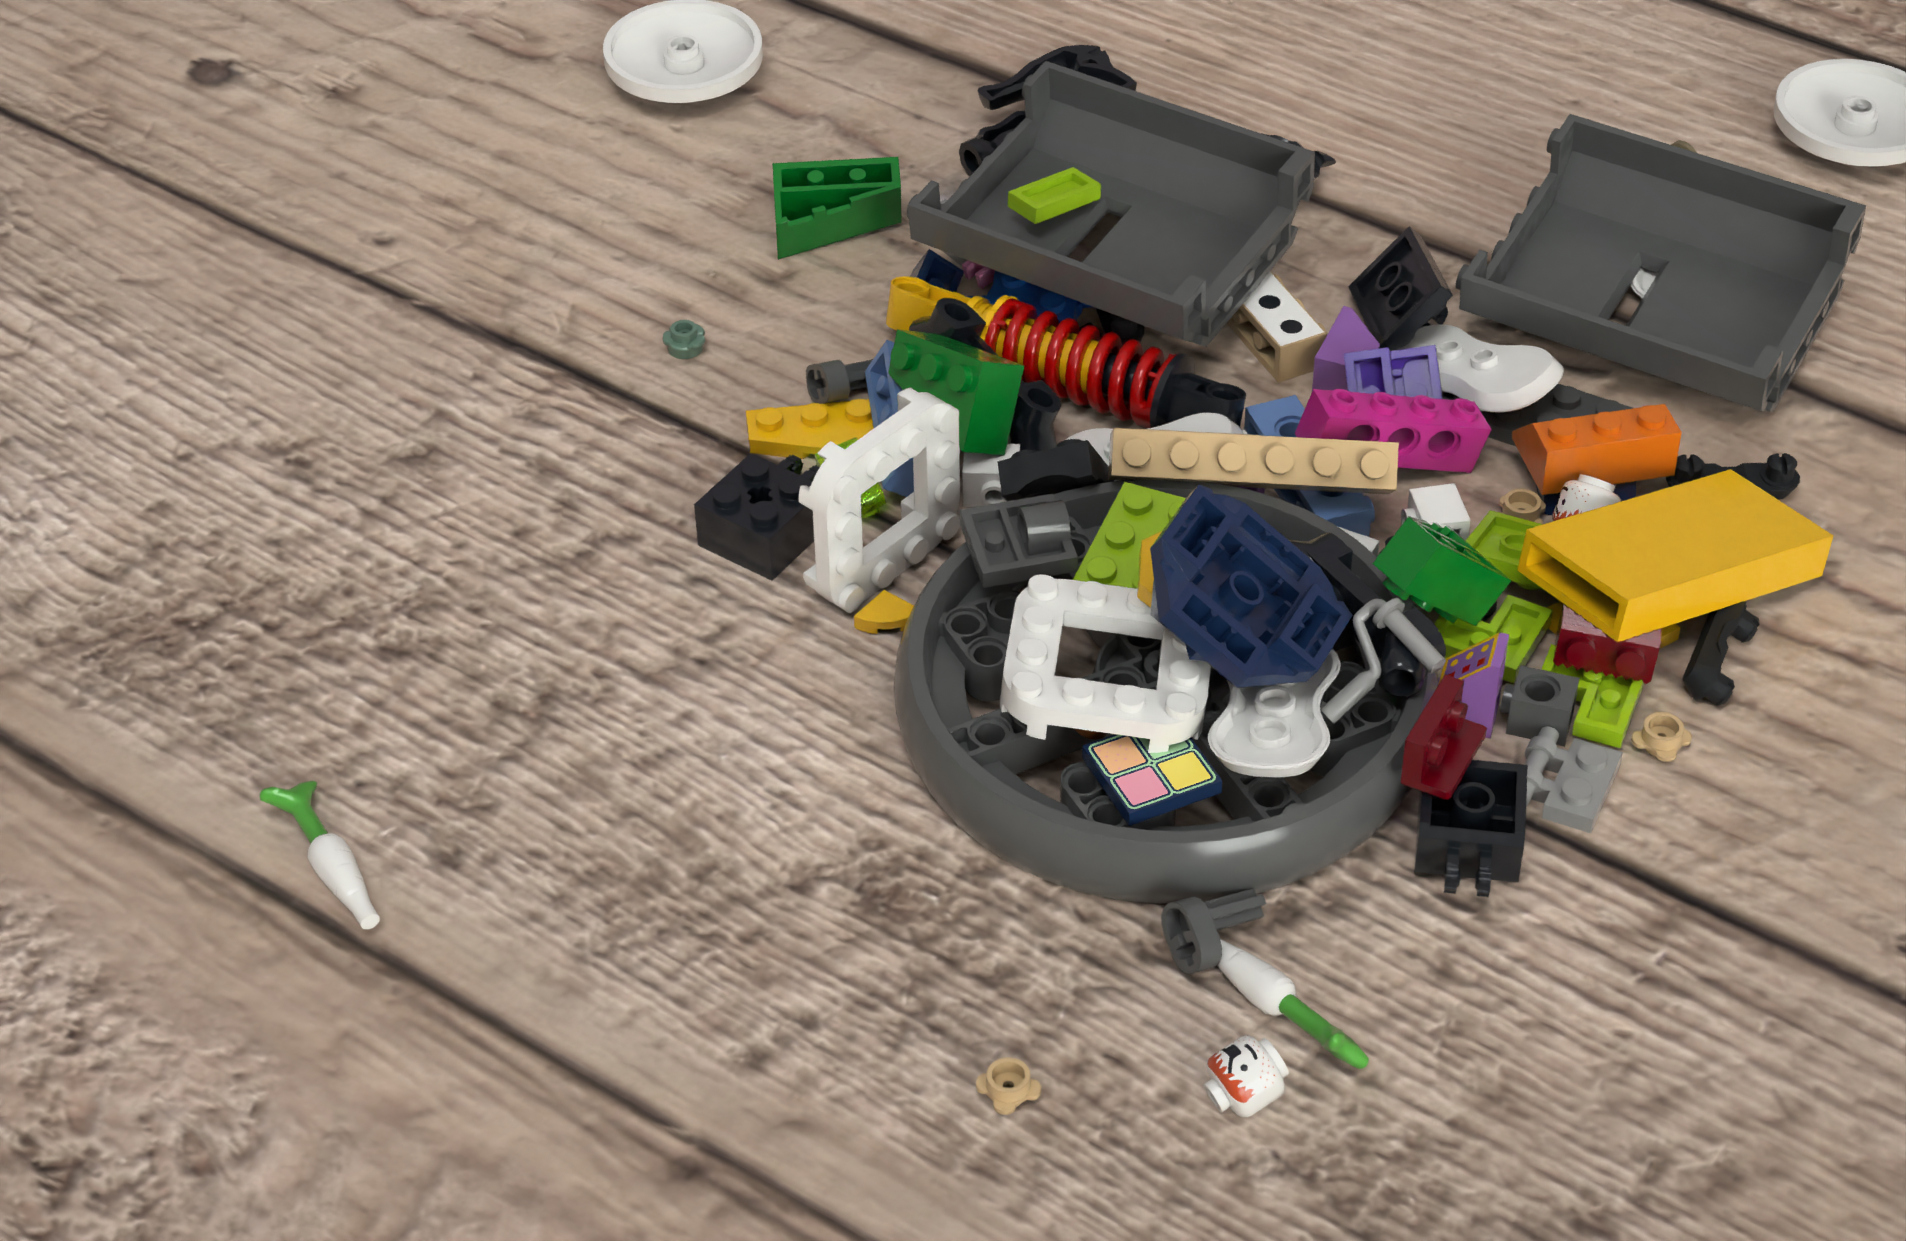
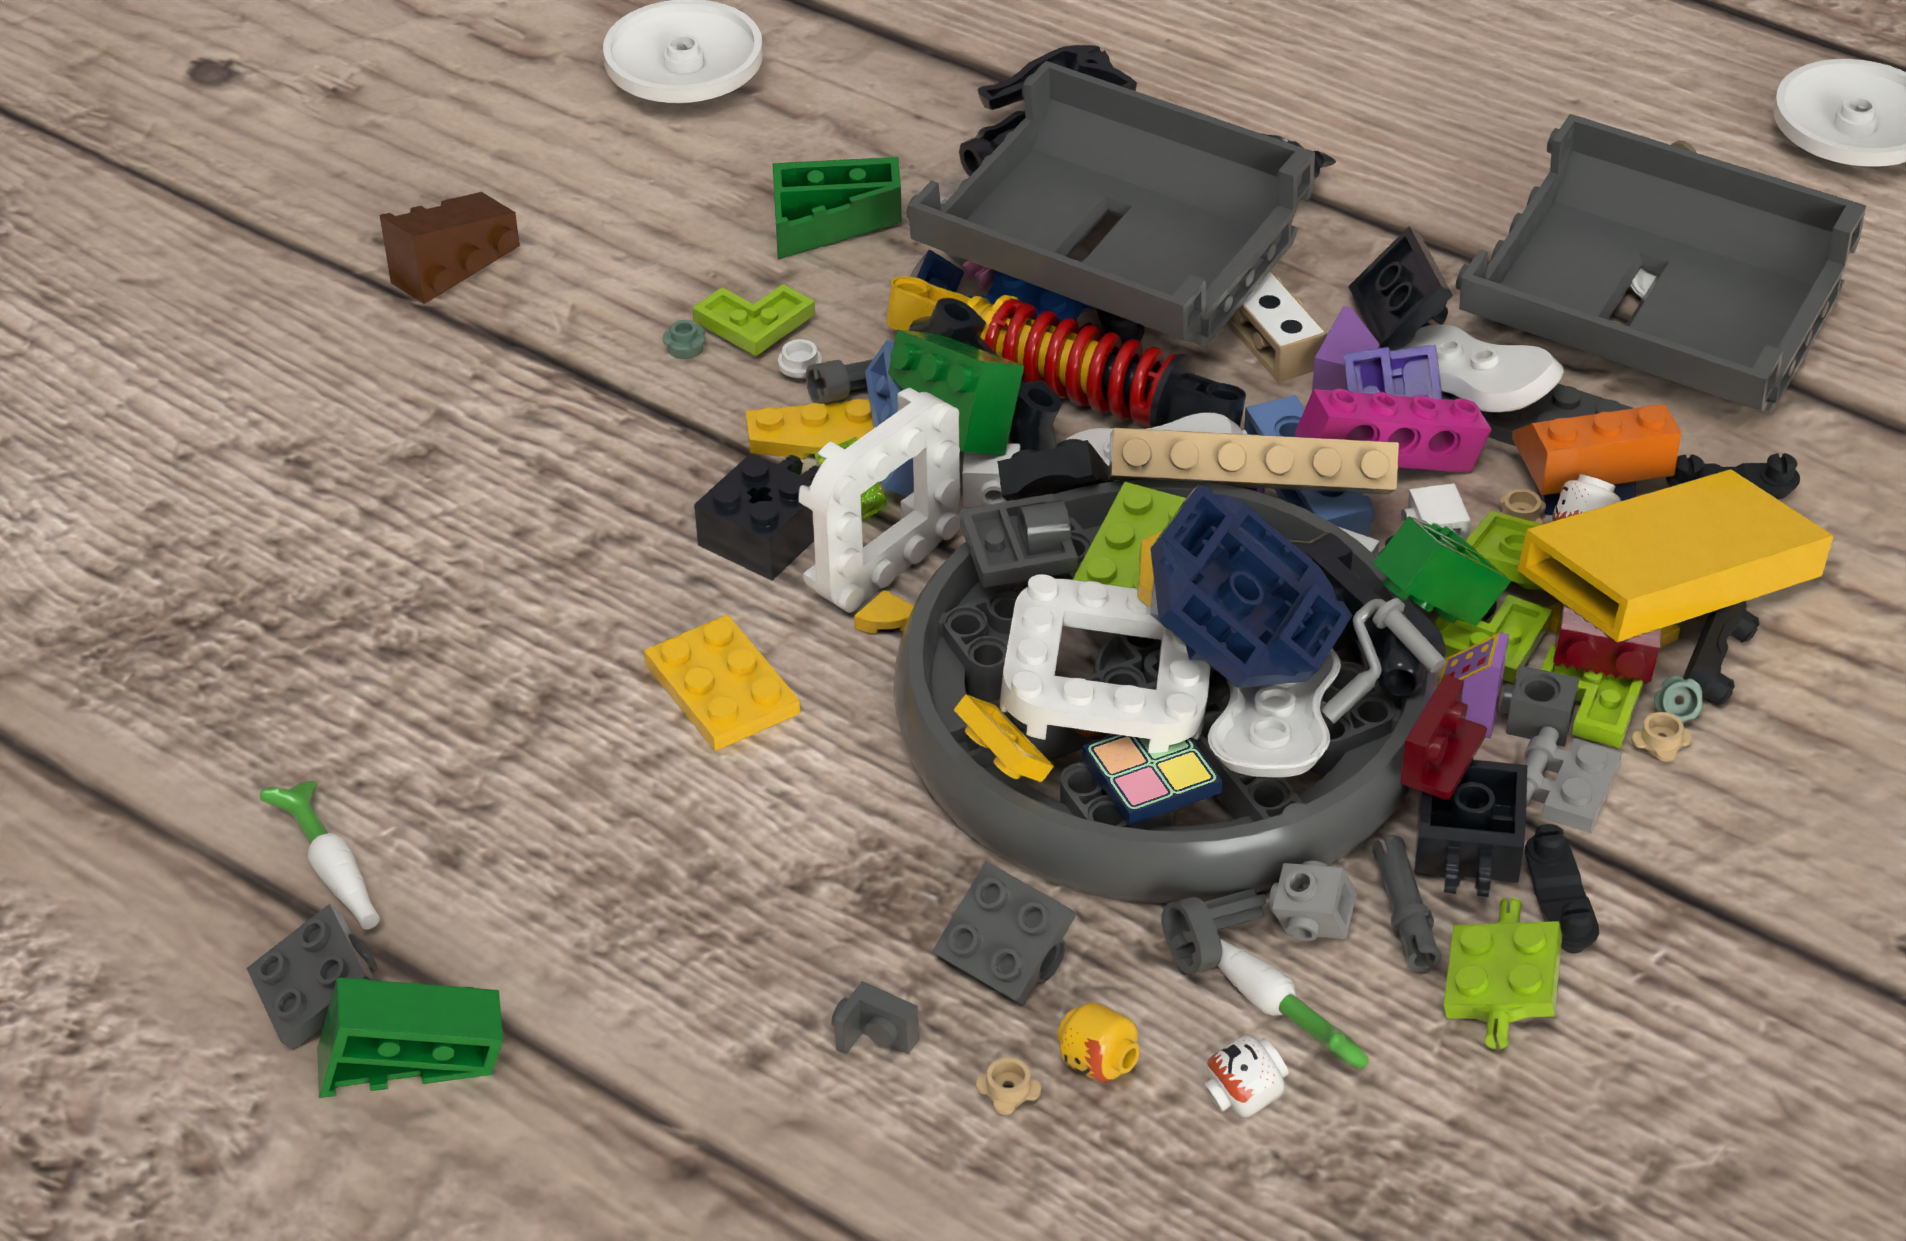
lime tile [1007,167,1101,224] -> none
none -> dark grey plate [246,903,377,1050]
none -> green wedge [317,977,503,1098]
none -> reddish brown wedge [379,192,520,304]
none -> yellow plate [643,614,801,752]
none -> lime plate [692,284,815,356]
none -> white plate [778,339,822,379]
none -> dark grey bracket [831,981,919,1054]
none -> dark grey plate [932,861,1077,1006]
none -> yellow plate [954,694,1054,782]
none -> yellow head [1057,1002,1140,1083]
none -> light grey brick [1269,861,1357,941]
none -> dark grey pin [1372,835,1441,972]
none -> lime plate [1444,897,1562,1049]
none -> black piece [1525,824,1599,953]
none -> sand green plate [1654,676,1703,723]

